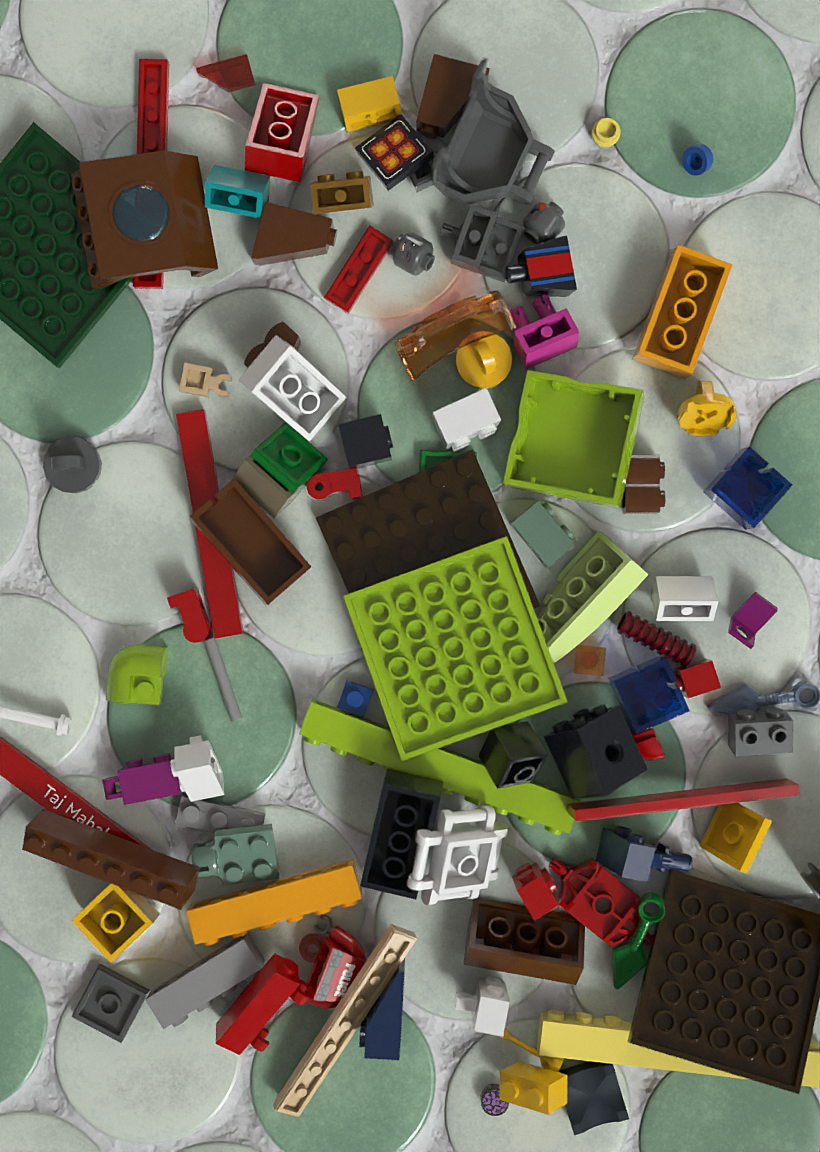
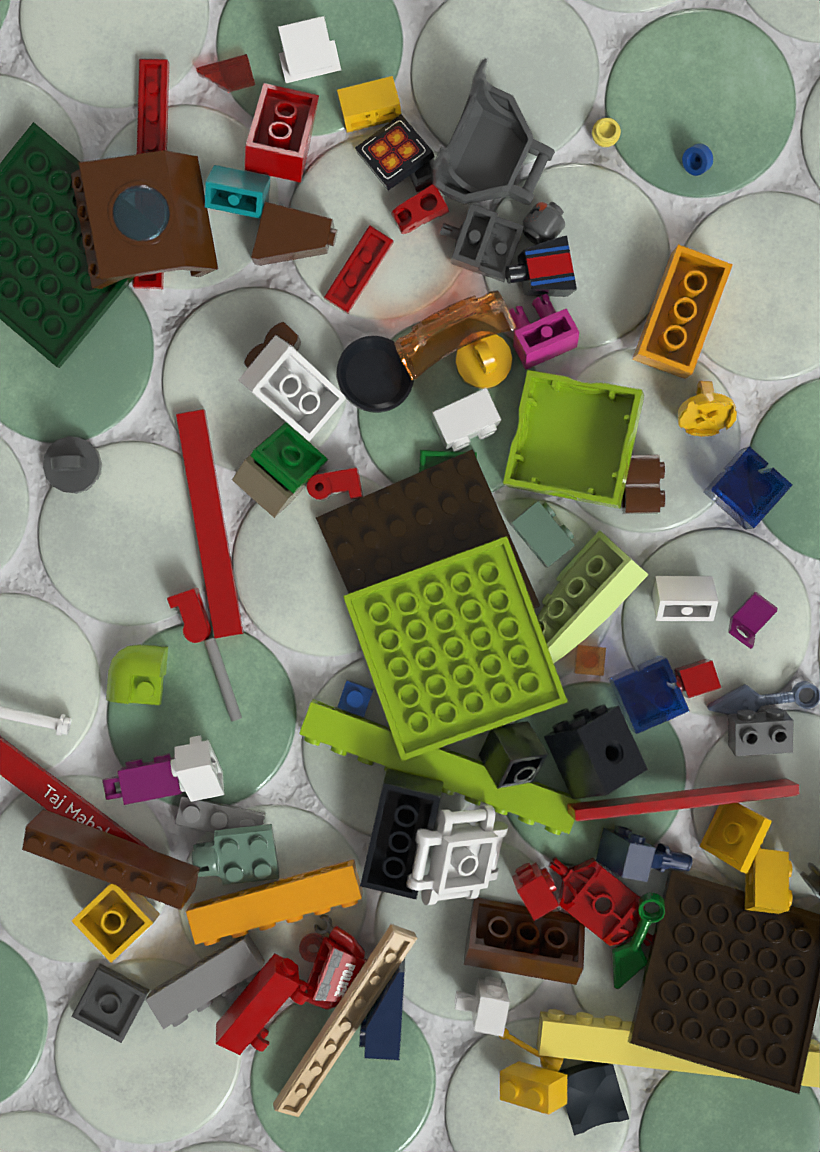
tan plate [179,362,232,398] -> none
reddish brown piece [189,478,312,605] -> none
pearl gold brick [310,171,374,214] -> none
black head [338,414,393,469] -> none
dark grey head [391,232,435,276] -> none
reddish brown slope [416,54,490,139] -> none
clear smoke tile [480,1084,509,1116] -> none
dark red piece [617,611,696,667] -> none
red piece [631,722,665,761] -> none
none -> white plate [278,16,341,83]
none -> black piece [336,336,414,413]
none -> red leg [391,184,449,234]
none -> yellow brick [745,848,793,914]

